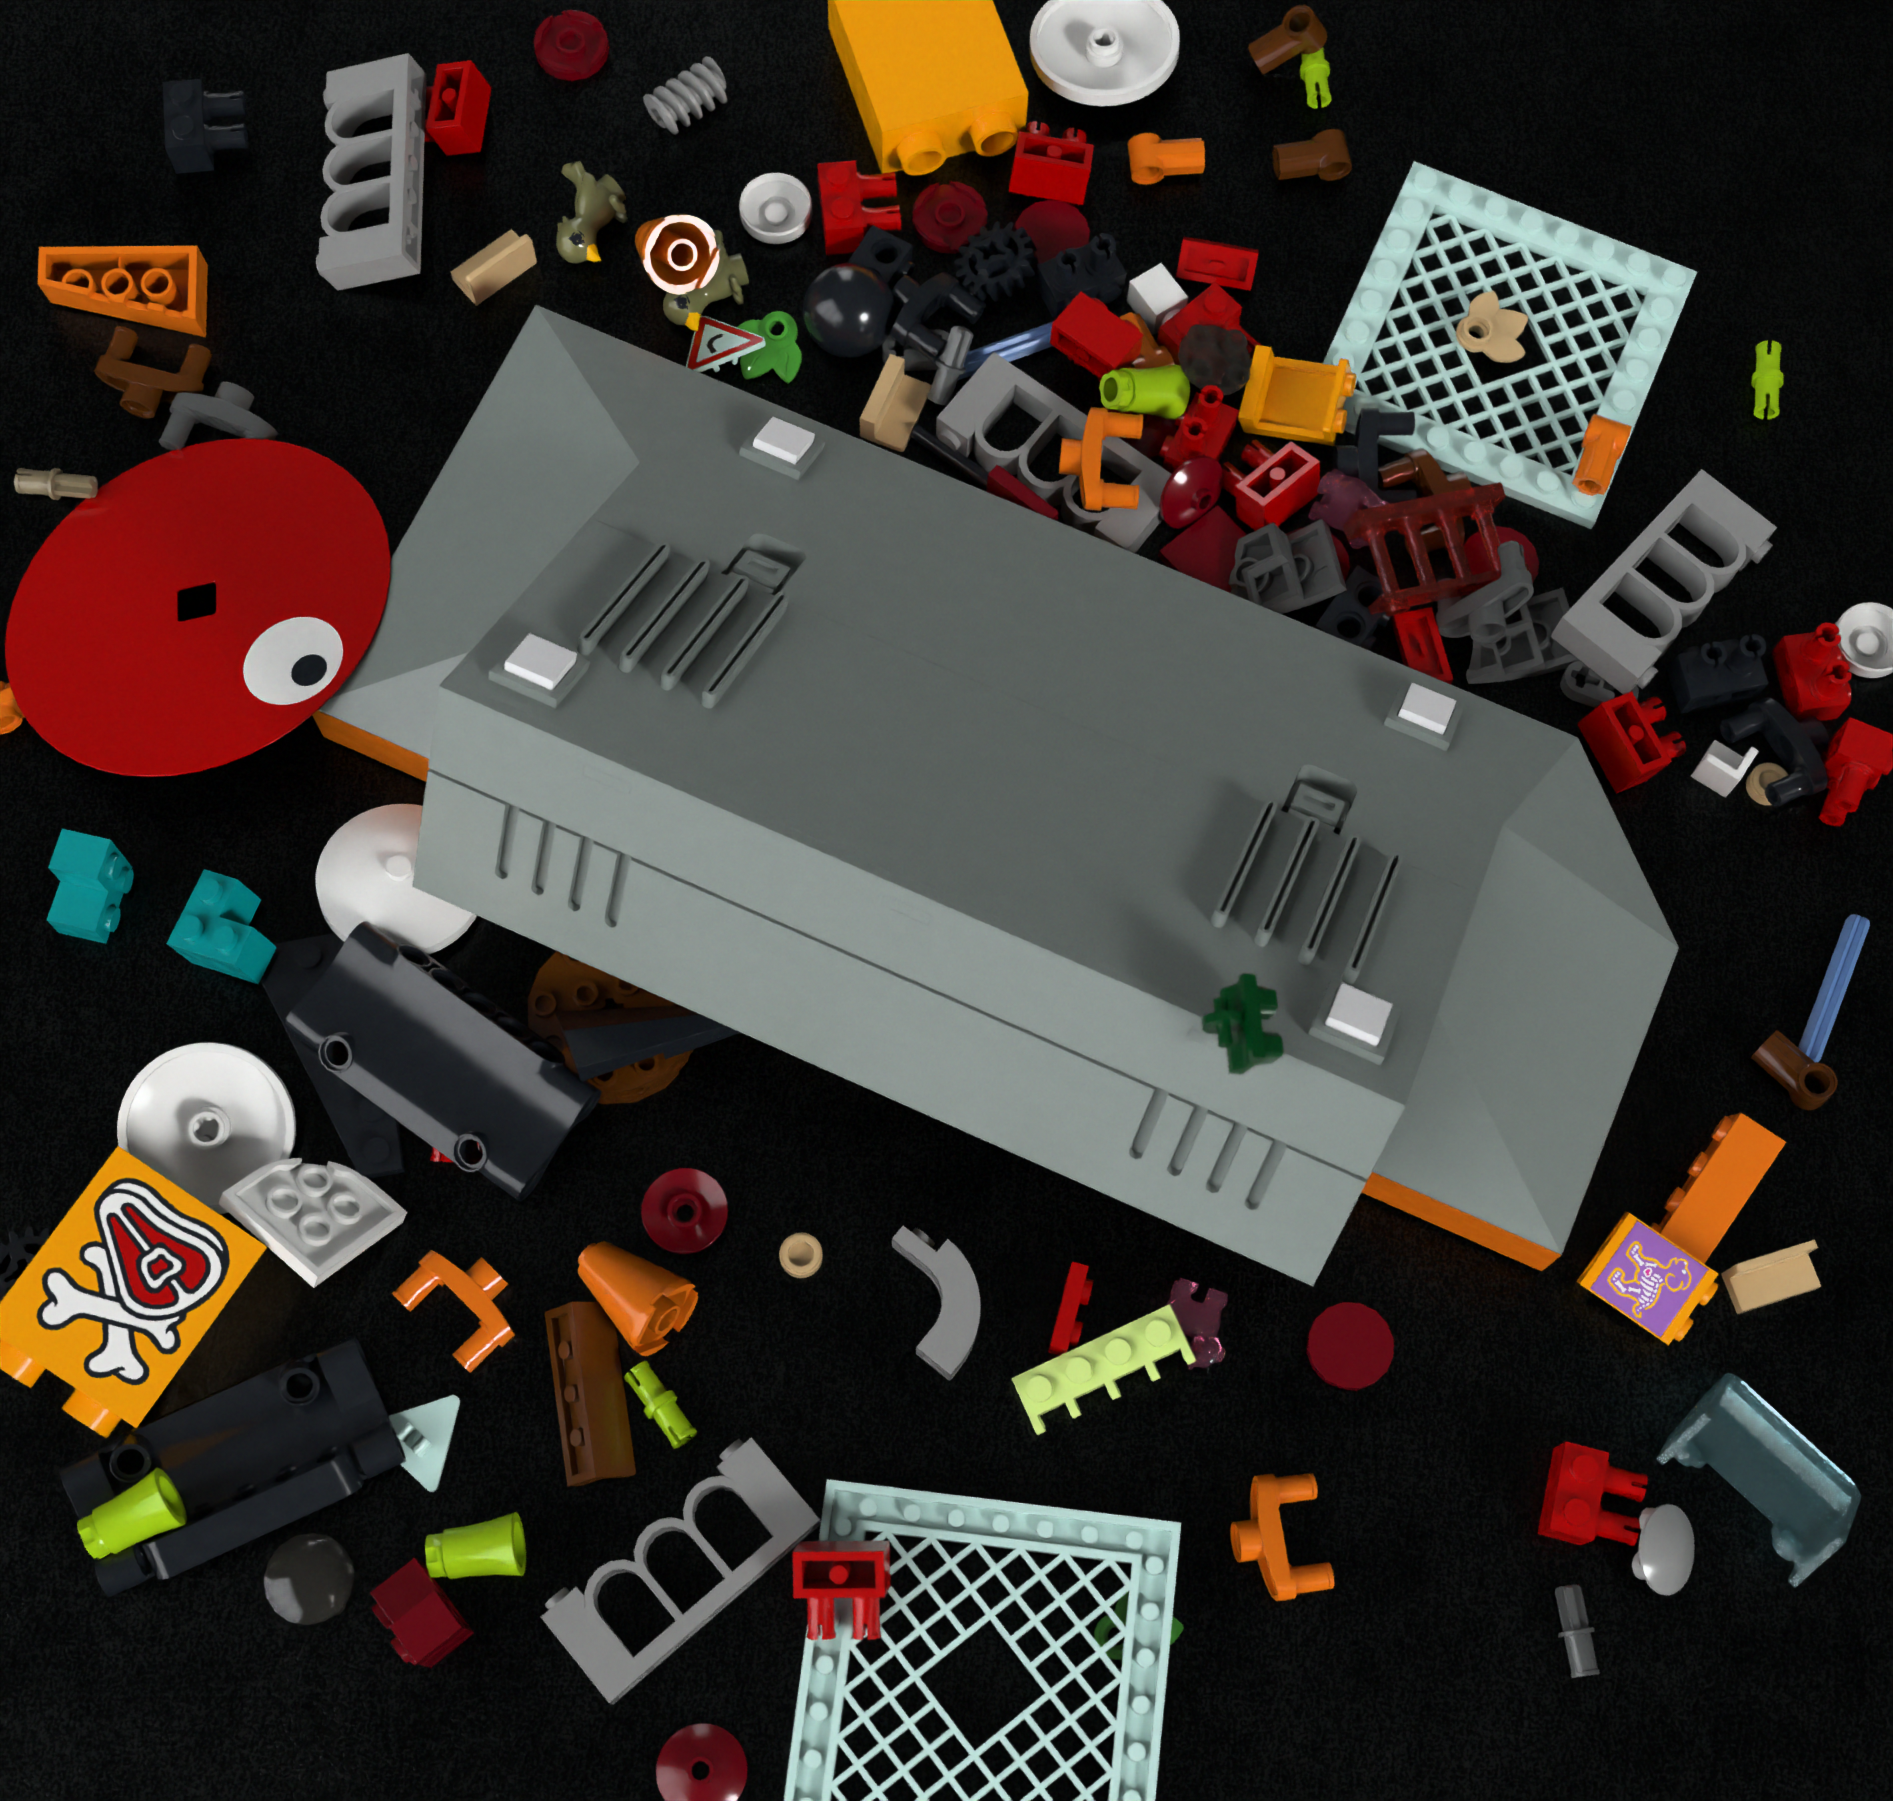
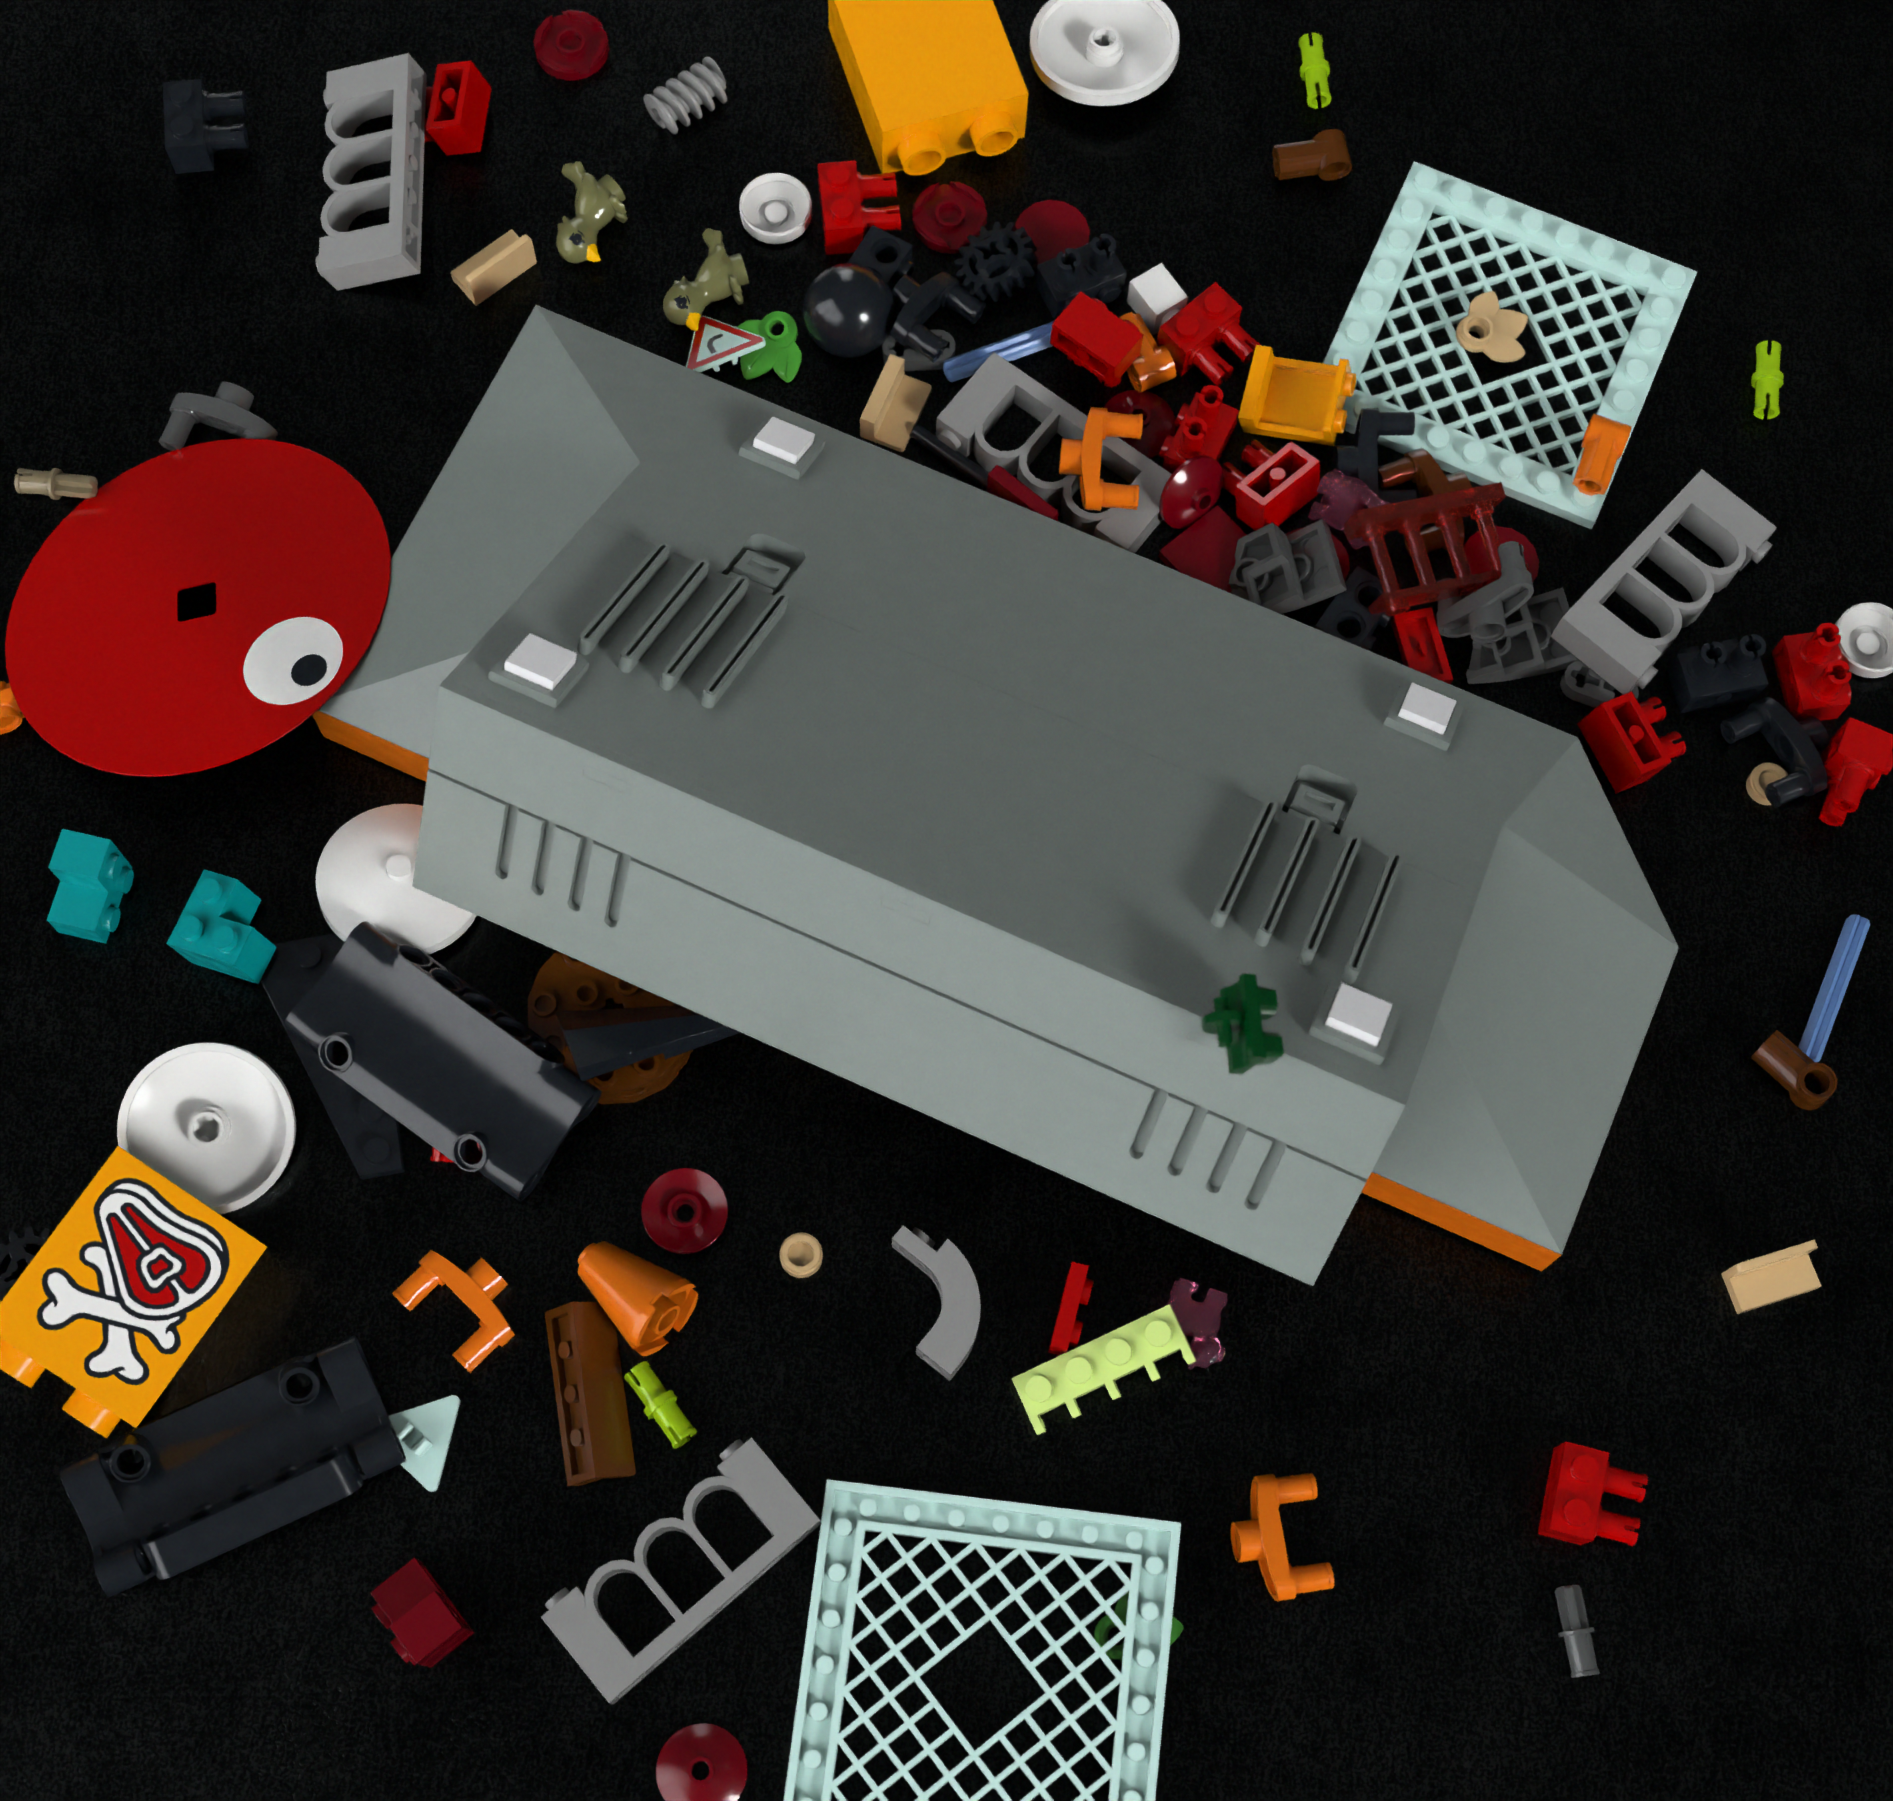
orange wedge [38,246,208,337] -> none
lime plant [77,1468,187,1559] -> none
reddish brown connector [94,326,212,418] -> none
white plate [219,1158,407,1288] -> none
clear smoke dish [264,1533,355,1625] -> none
lime plant [425,1512,526,1579] -> none
orange cone [635,214,719,294] -> none
red brick [793,1541,891,1640] -> none
dark grey axle [927,326,973,406] -> none
red brick [1008,121,1094,205] -> none
lime plant [1099,364,1190,420] -> none
orange piece [1128,133,1205,185] -> none
red plate [1176,236,1259,291] -> none
clear smoke dish [1178,325,1252,395] -> none
reddish brown piece [1248,5,1327,75] -> none
dark red tile [1306,1302,1394,1390] -> none
panel [1576,1211,1718,1345] -> none
light grey dish [1632,1504,1695,1595] -> none
orange wedge [1650,1113,1786,1264] -> none
clear light blue windscreen [1657,1373,1861,1587] -> none
white panel [1691,740,1759,798] -> none

